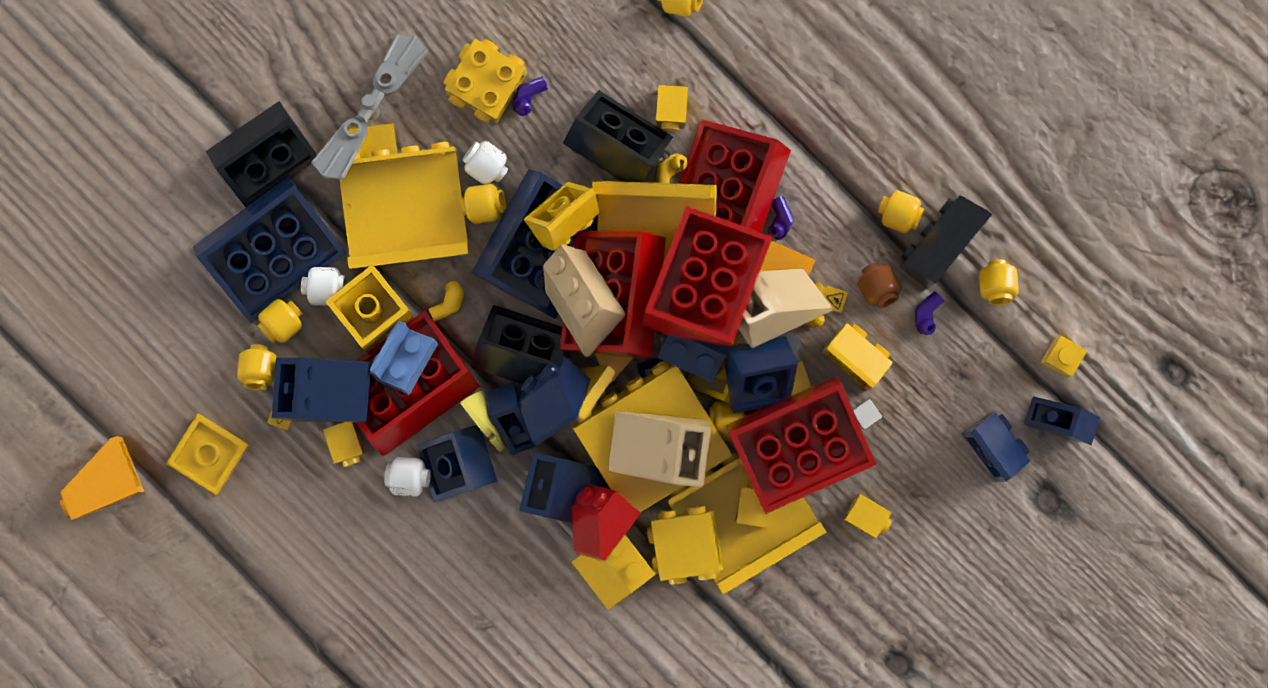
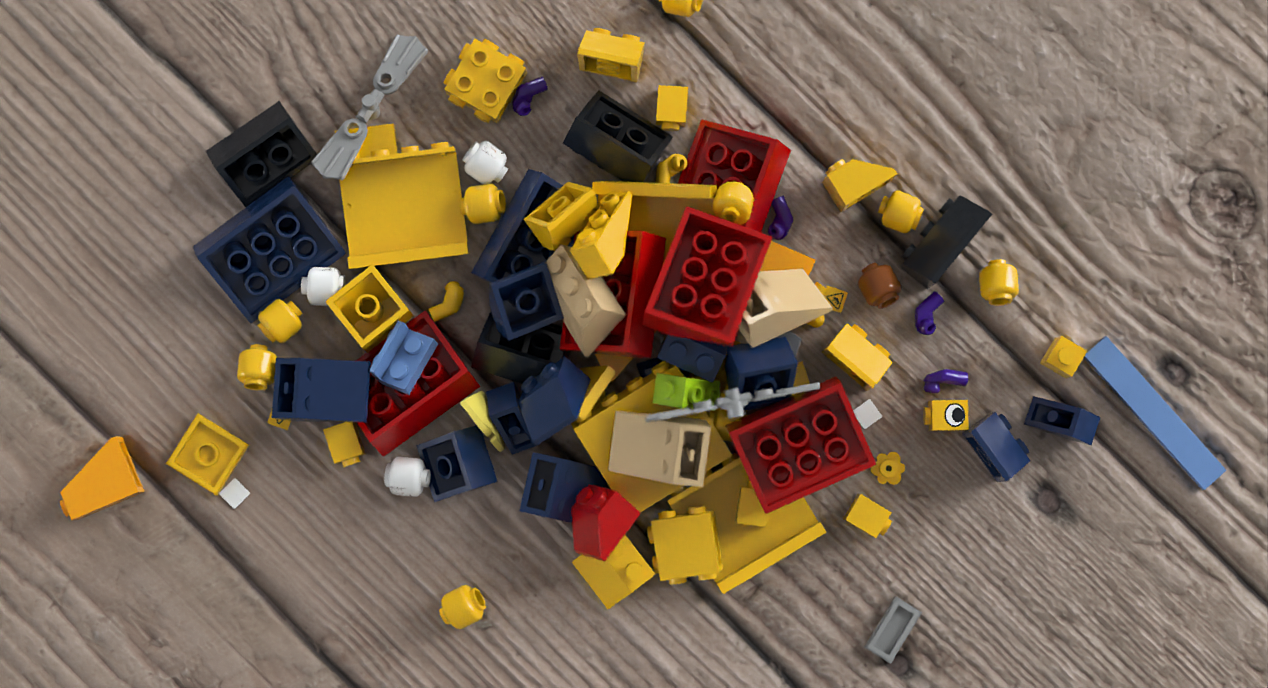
none -> white sticker [219,478,250,509]
none -> yellow head [439,585,486,629]
none -> dark blue slope [489,262,564,341]
none -> yellow slope [570,191,632,280]
none -> yellow slope [578,28,645,82]
none -> light grey piece [646,382,820,422]
none -> lime bracket [652,373,720,411]
none -> yellow head [712,182,754,225]
none -> yellow slope [822,159,898,212]
none -> light grey tile [864,596,922,664]
none -> yellow plant [870,452,905,485]
none -> dark purple arm [923,369,968,394]
none -> yellow brick [923,400,969,431]
none -> medium blue tile [1084,336,1227,490]

